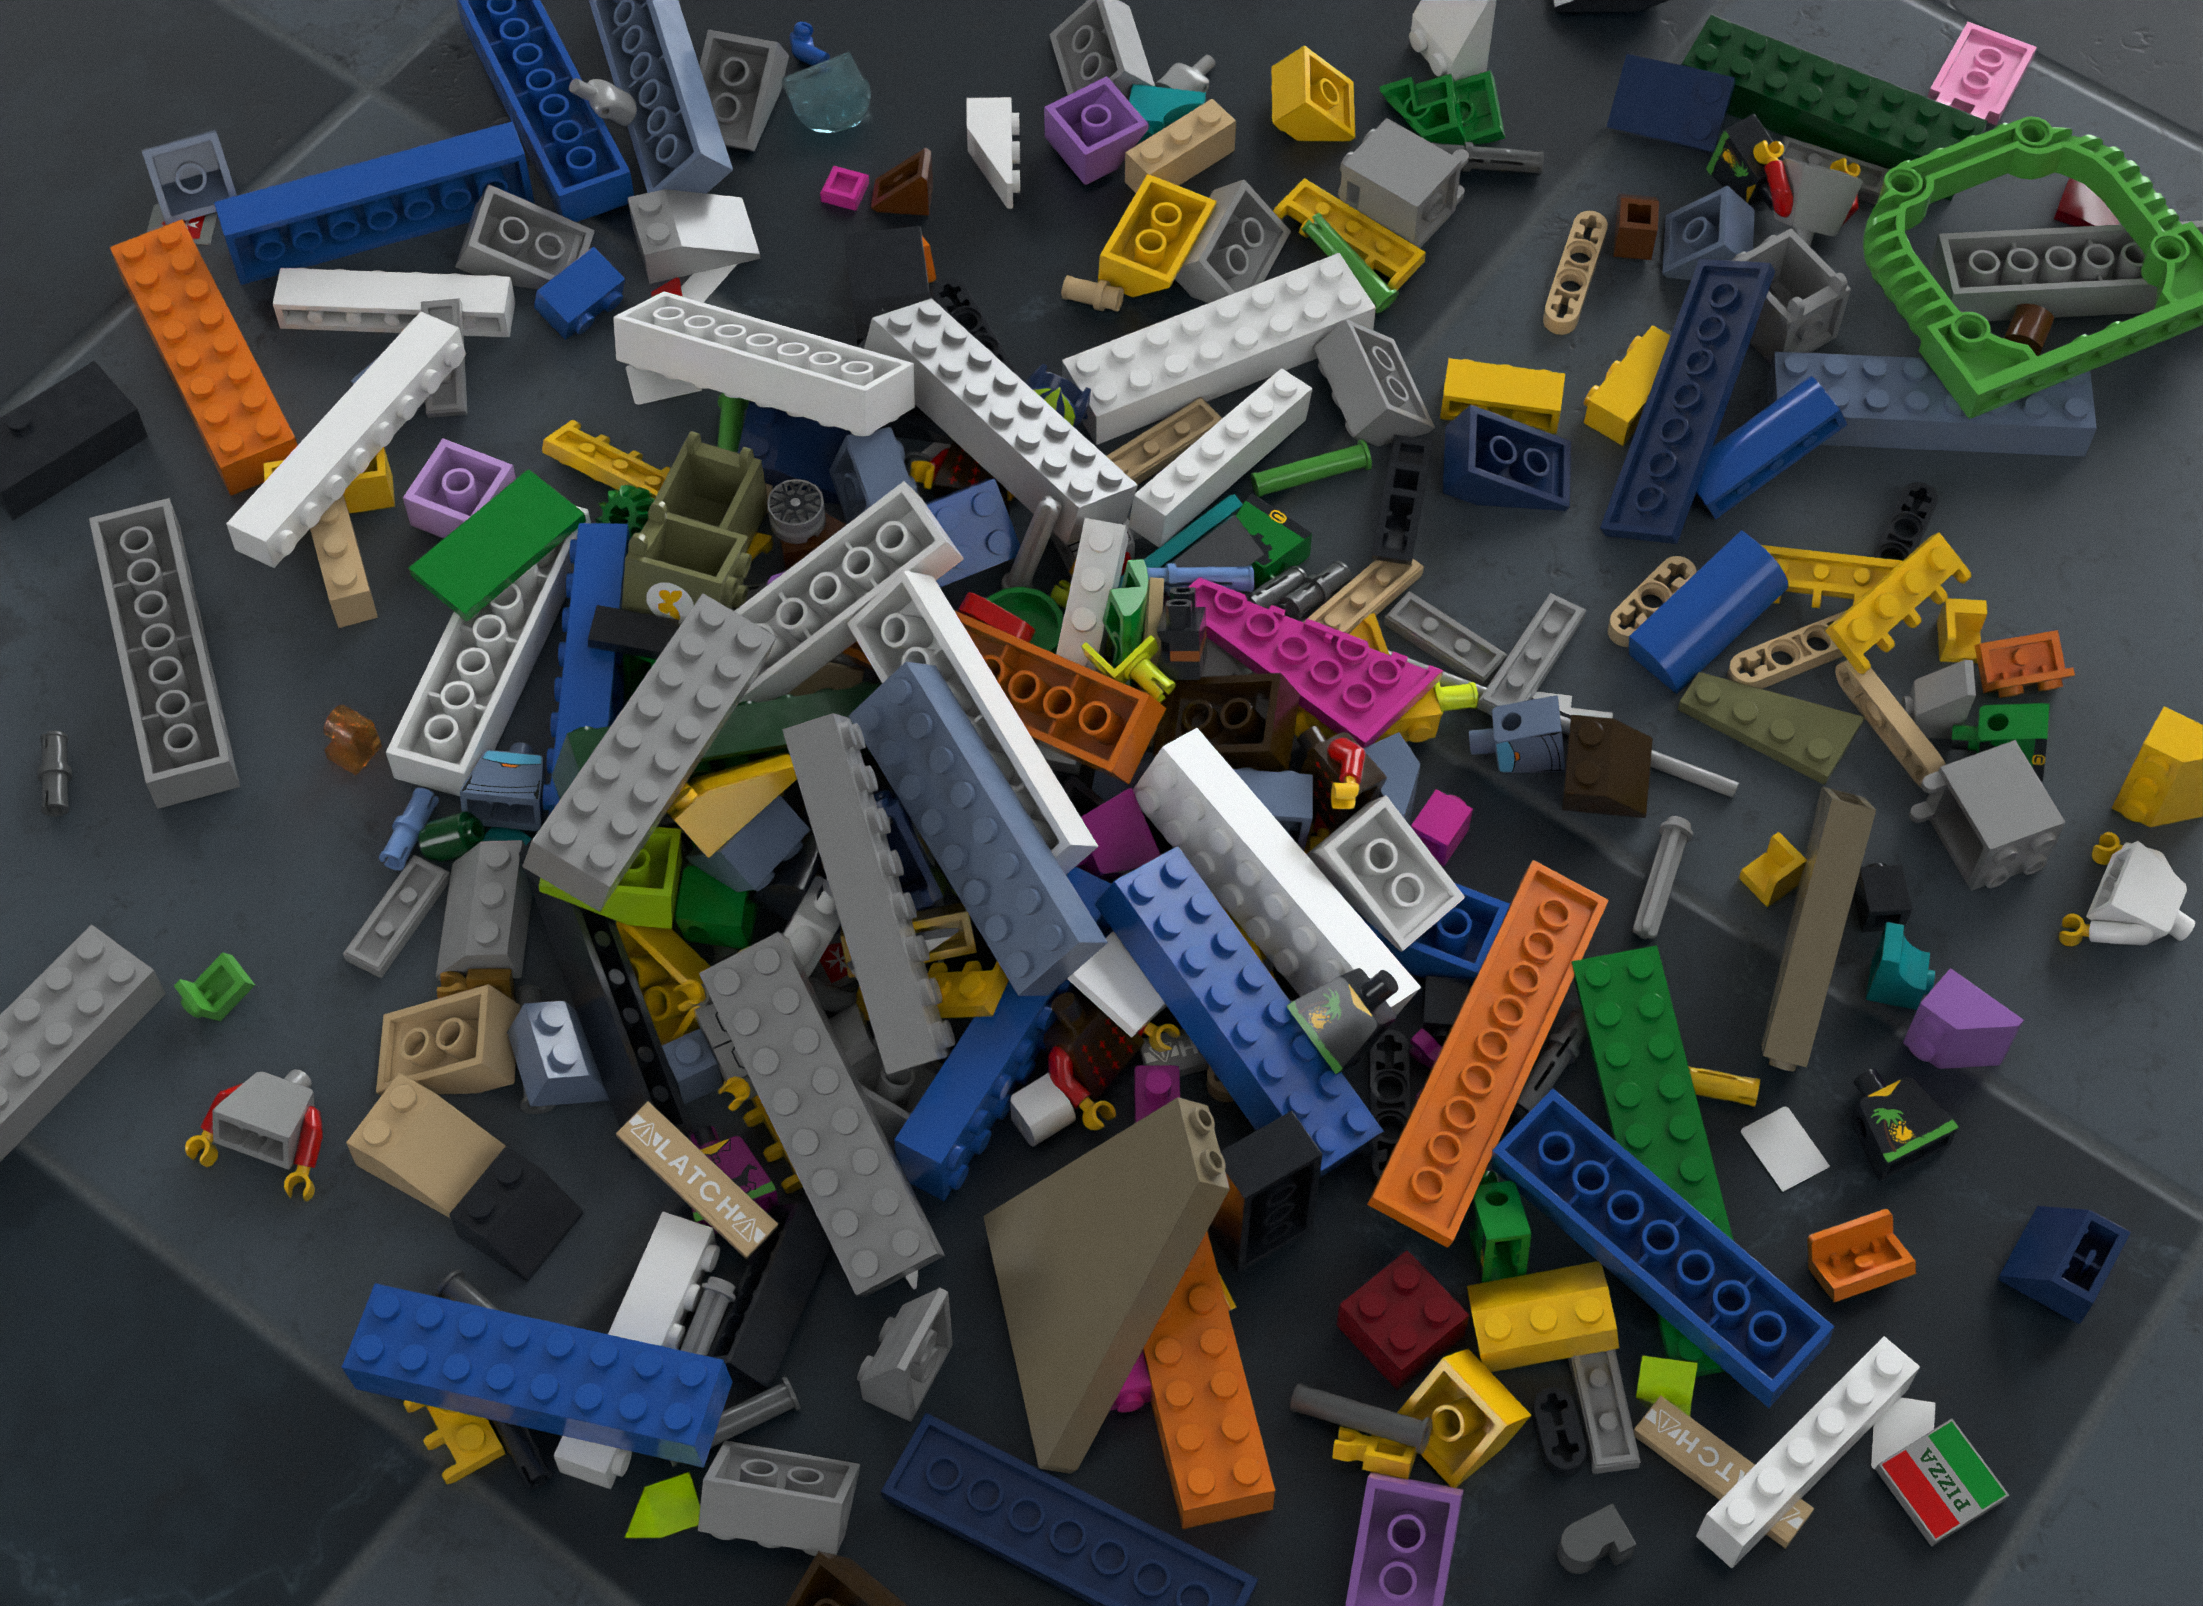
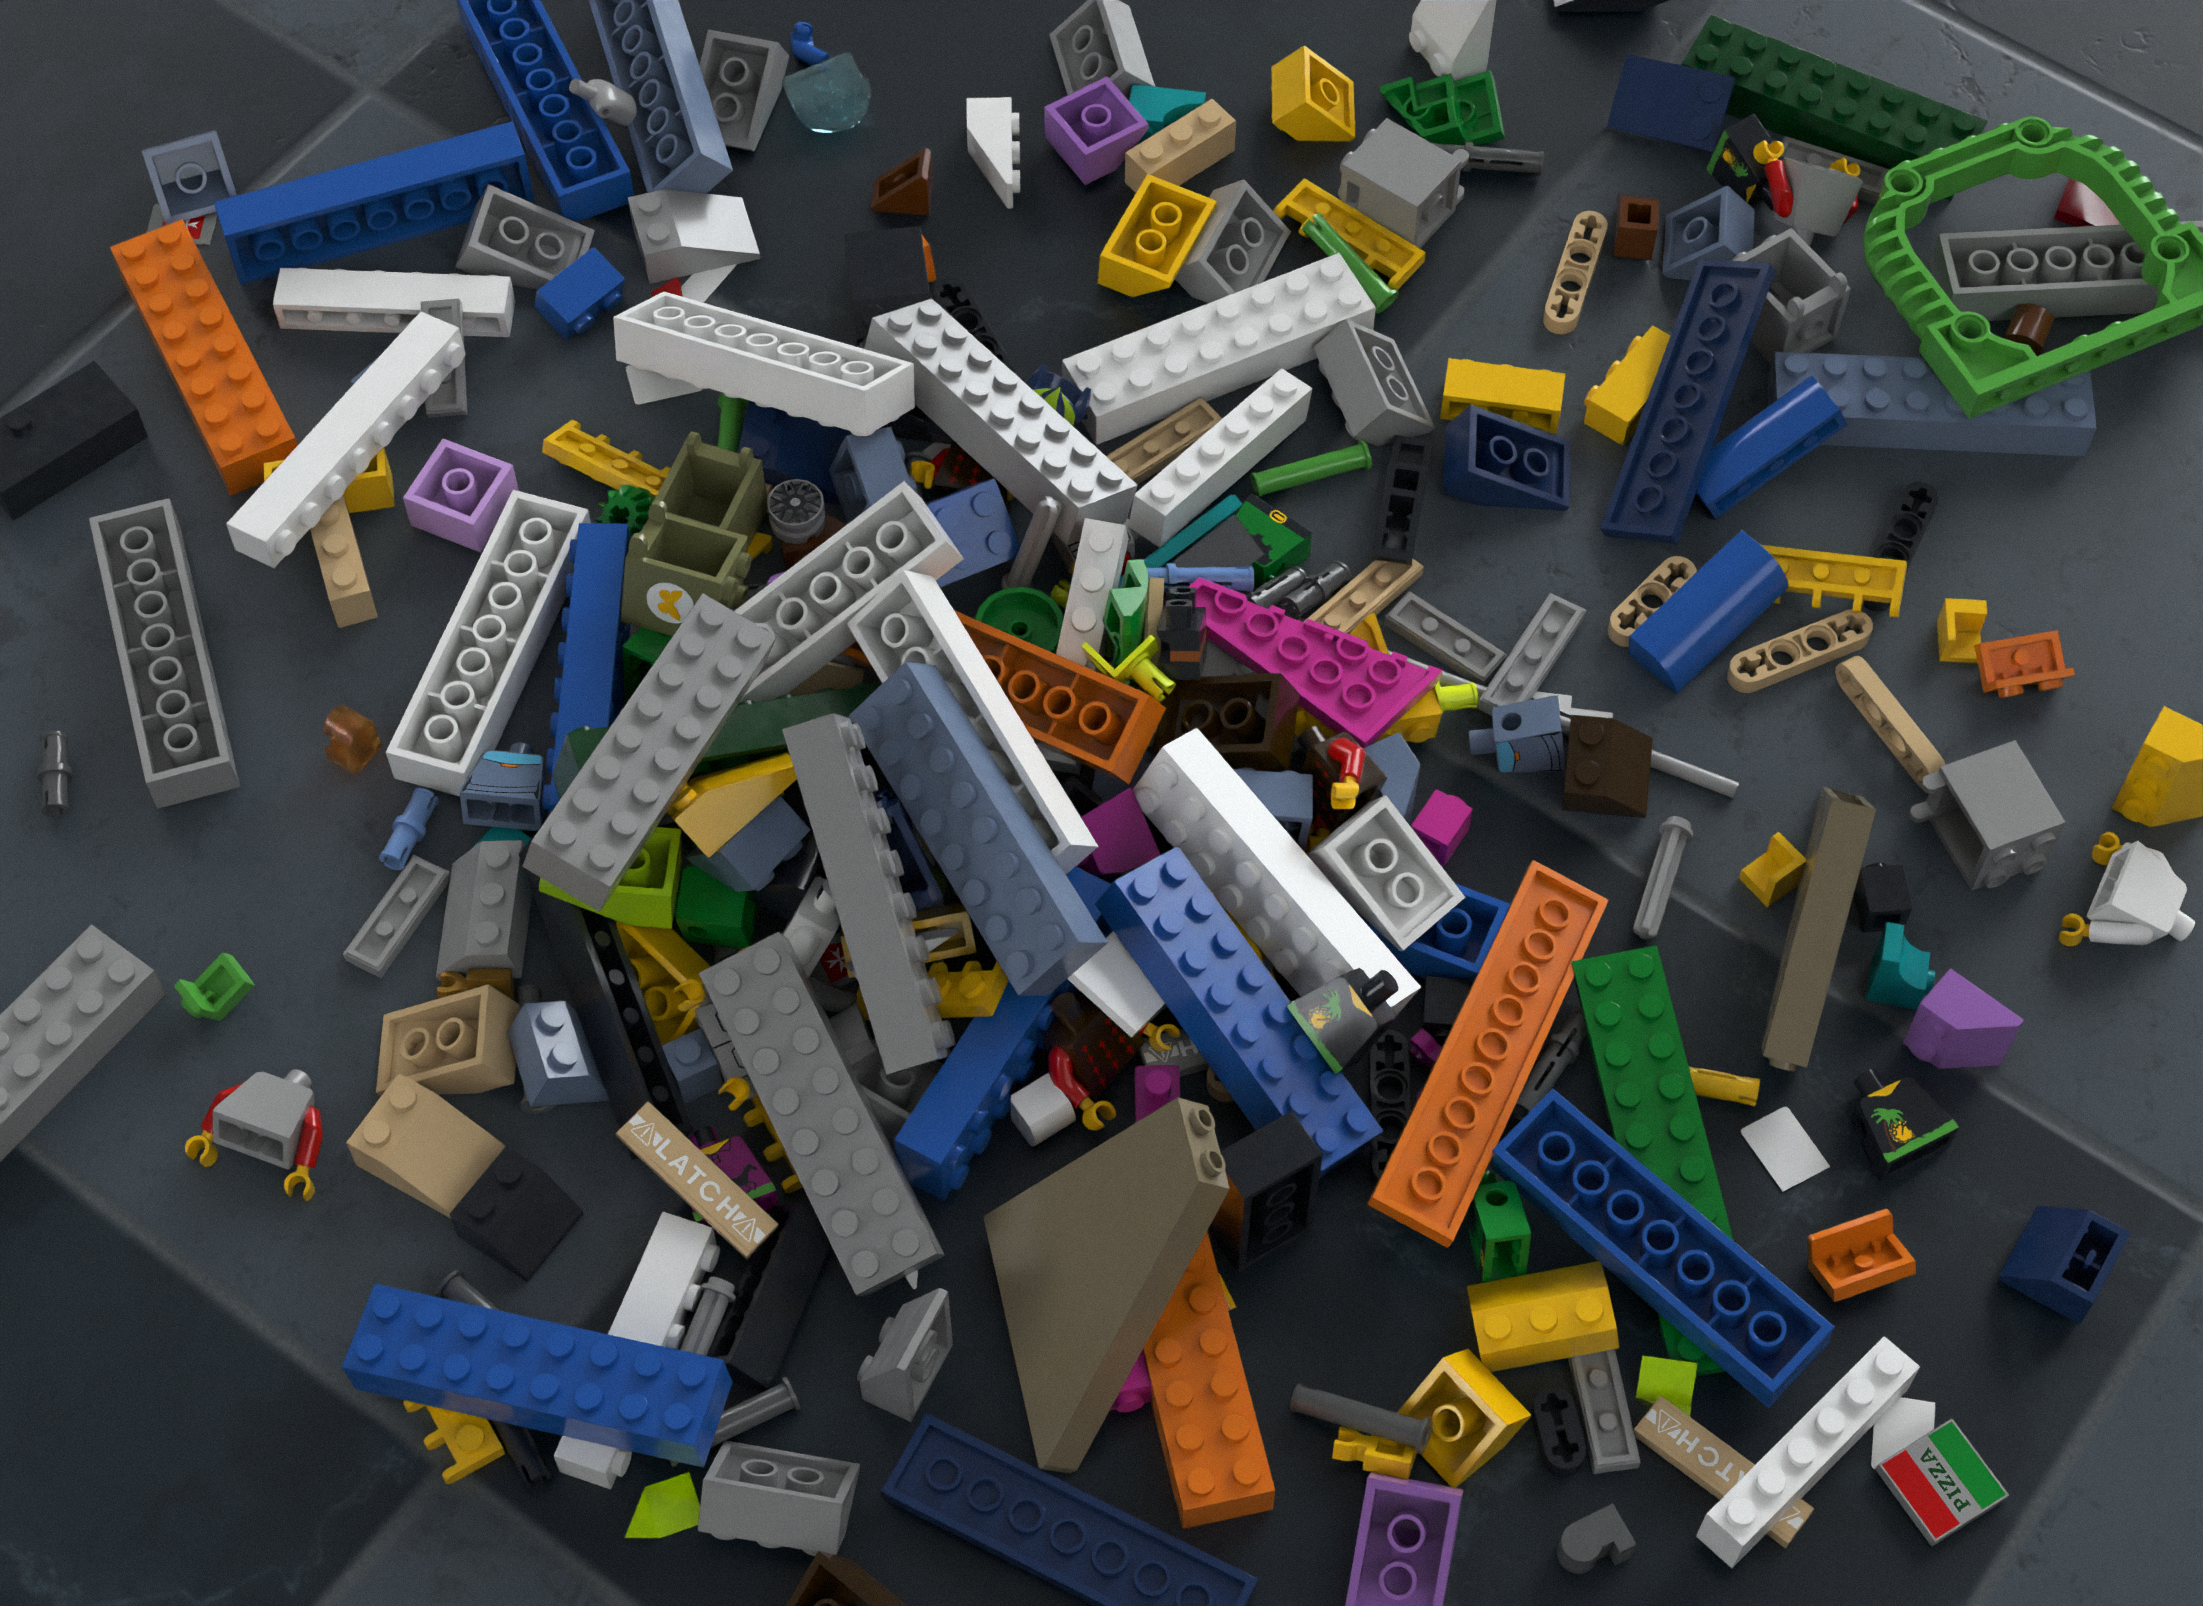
green tile [409,469,586,622] -> none
dark green brick [418,811,485,862] -> none
black tile [588,605,679,660] -> none
dark pink tile [820,166,869,211] -> none
red beam [957,592,1036,643] -> none
tan pin [1061,275,1124,312] -> none
light grey piece [1155,55,1216,92] -> none
dark red brick [1336,1250,1469,1391] -> none
olive wing [1677,672,1865,785] -> none
yellow hinge [1825,532,1972,674] -> none
light grey slope [1901,660,1976,739] -> none
bright pink tile [1928,22,2037,125] -> none
green torso [1951,703,2049,782] -> none

